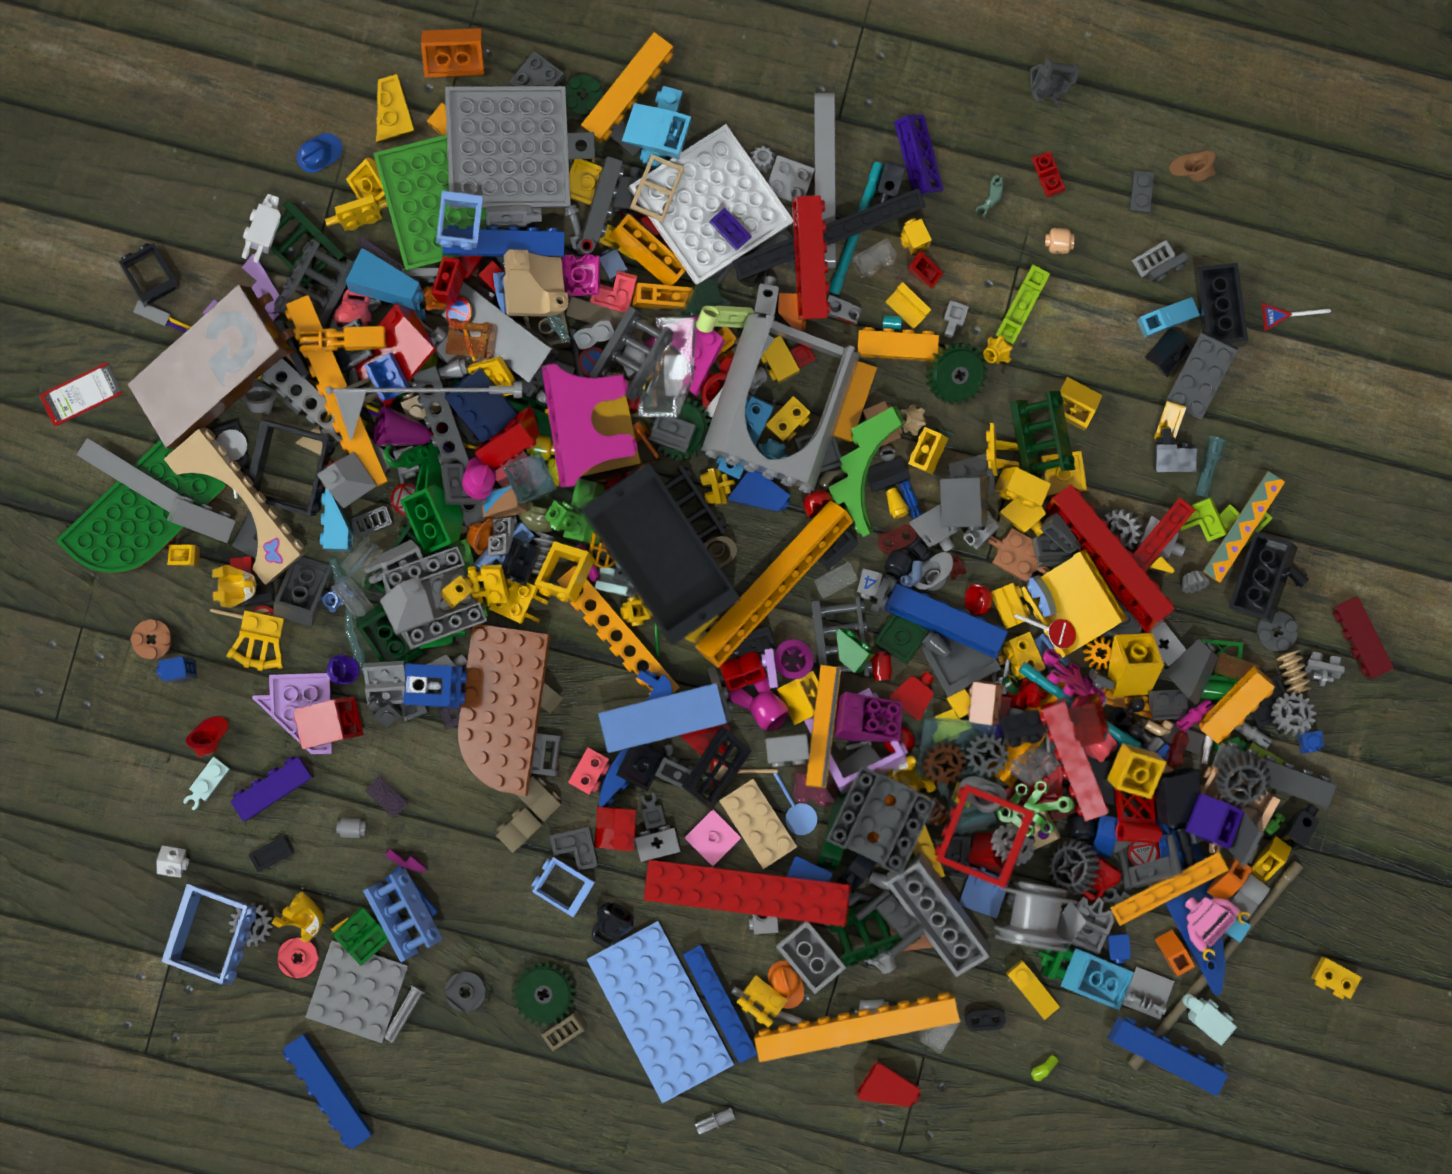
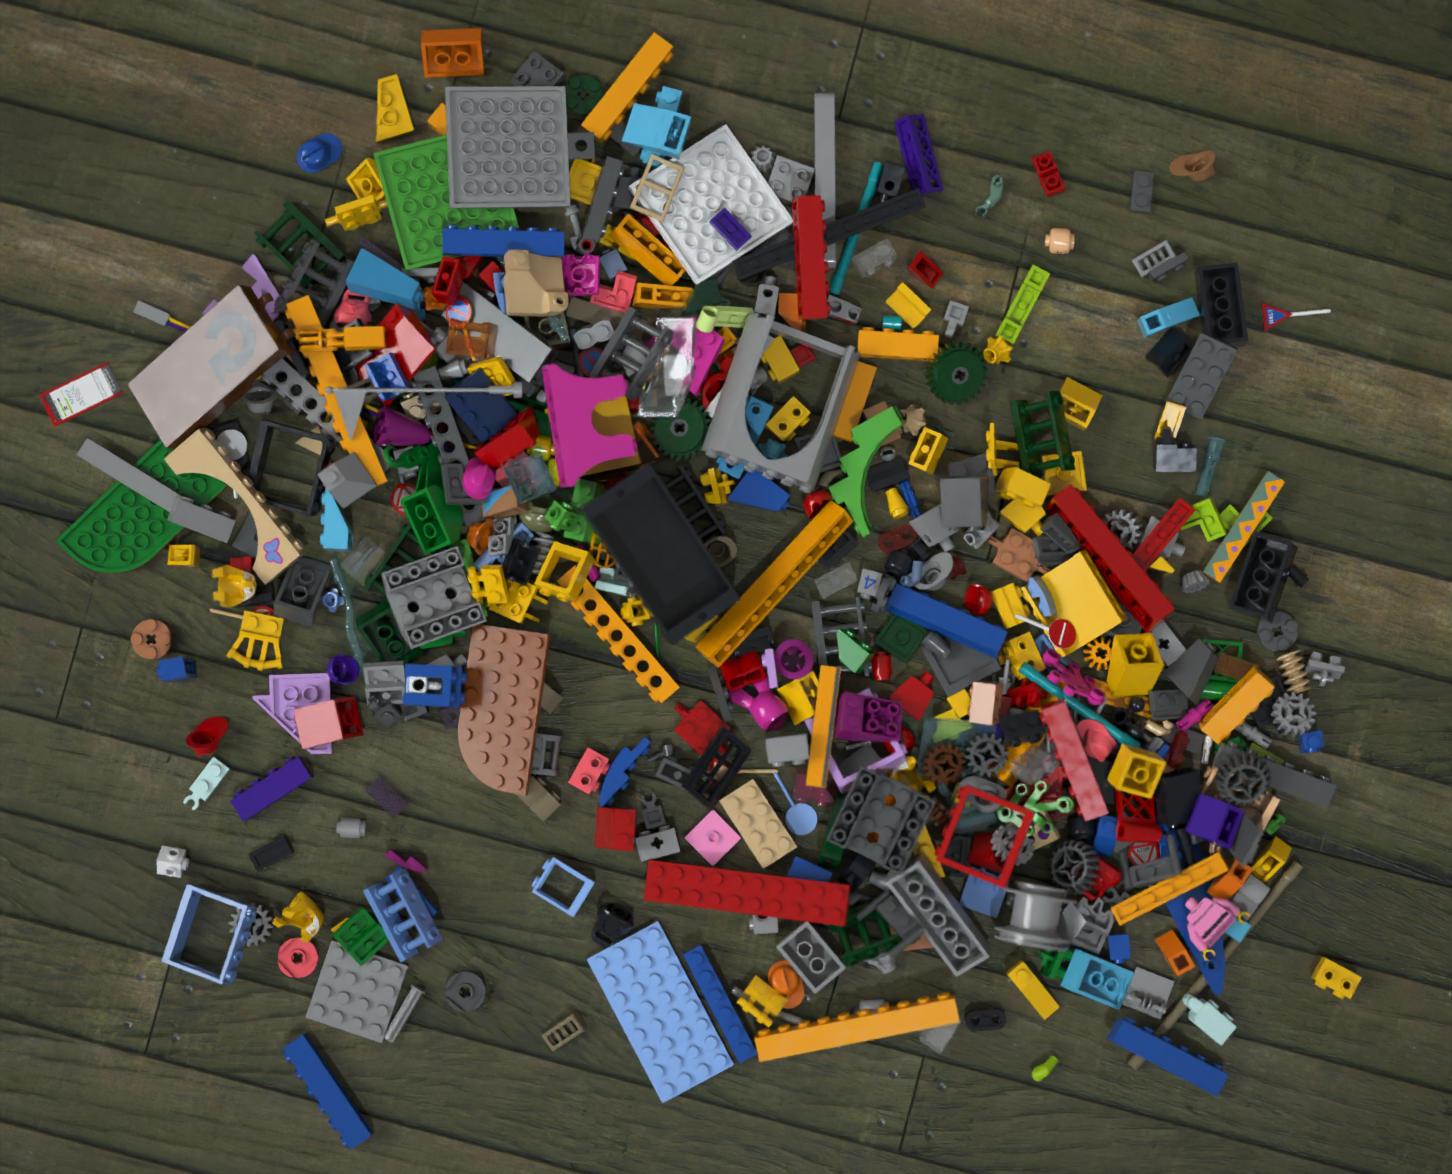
black window [119,243,179,307] -> none
white hinge [242,194,281,263] -> none
clear panel [331,574,372,618] -> none
dark grey slope [350,505,394,539] -> none
light grey hinge [364,539,423,584] -> none
light grey slope [380,576,434,635] -> none
light blue window [436,191,483,250] -> none
yellow brick [439,575,473,609] -> none
light grey hinge [486,206,542,227] -> none
dark tan brick [496,808,543,853] -> none
dark green gear [512,961,576,1026] -> none
dark grey plate [550,827,598,871] -> none
medium blue tile [598,683,727,753] -> none
black plate [616,744,666,792] -> none
blue brick [637,669,673,701] -> none
dark grey plate [649,412,697,454] -> none
light grey axle [695,1107,736,1134] -> none
red slope [855,1059,921,1107] -> none
yellow brick [900,218,932,255] -> none
dark green tile [1002,675,1020,695] -> none
dark grey piece [1030,59,1080,105] -> none
clear red brick [1068,692,1109,747] -> none
dark grey plate [1088,668,1115,690] -> none
black torso [1278,803,1319,851] -> none
dark red brick [1332,596,1394,680] -> none

